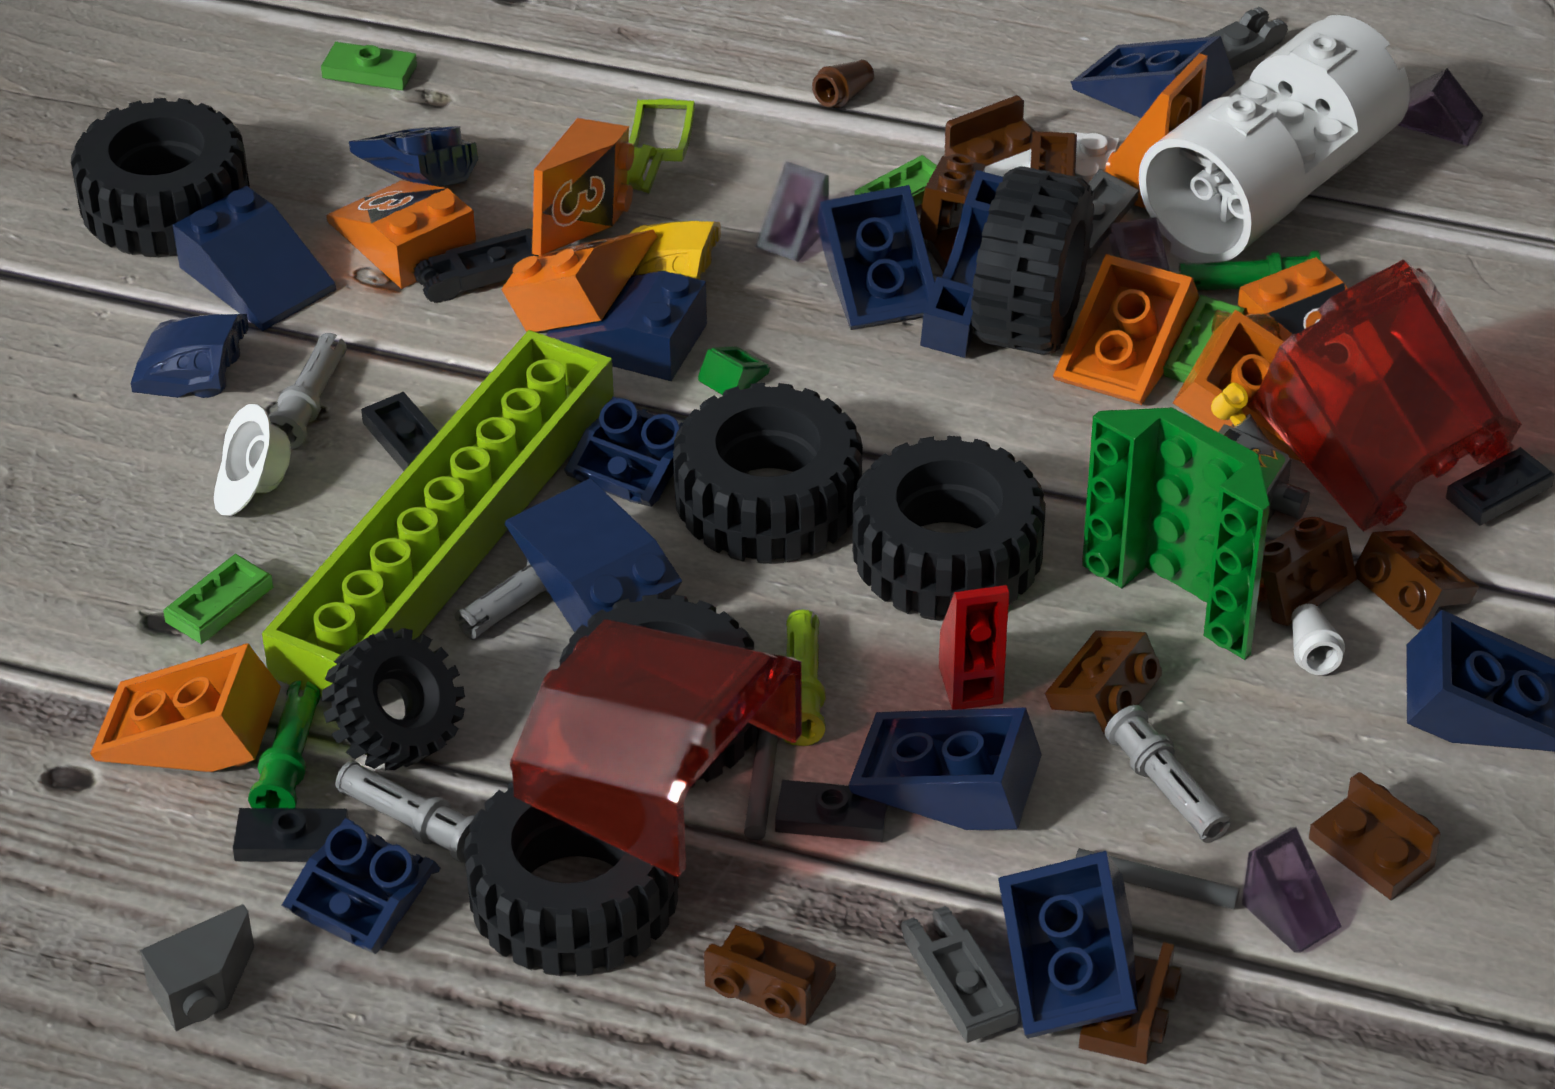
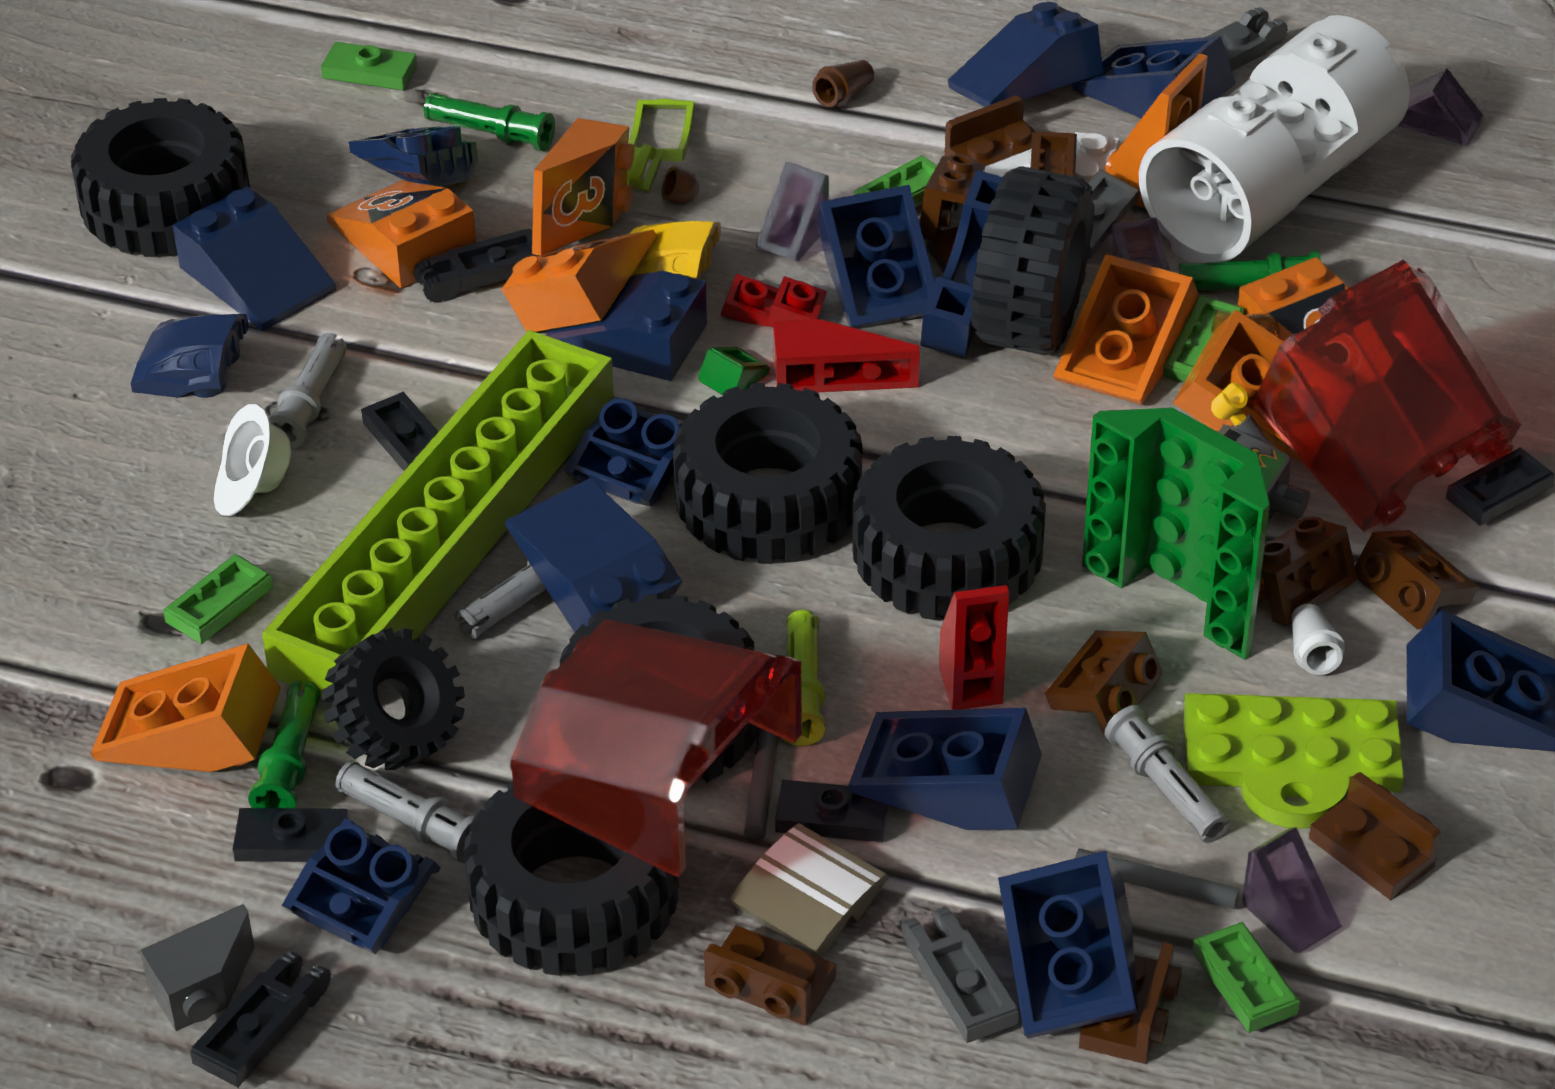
none -> black hinge [190,950,332,1088]
none -> green pin [424,92,555,151]
none -> reddish brown hinge [661,166,699,204]
none -> red slope [721,273,827,327]
none -> dark tan slope [728,823,888,958]
none -> red slope [773,319,920,392]
none -> dark blue slope [948,2,1103,107]
none -> lime plate [1183,693,1404,829]
none -> bright green plate [1192,921,1300,1033]

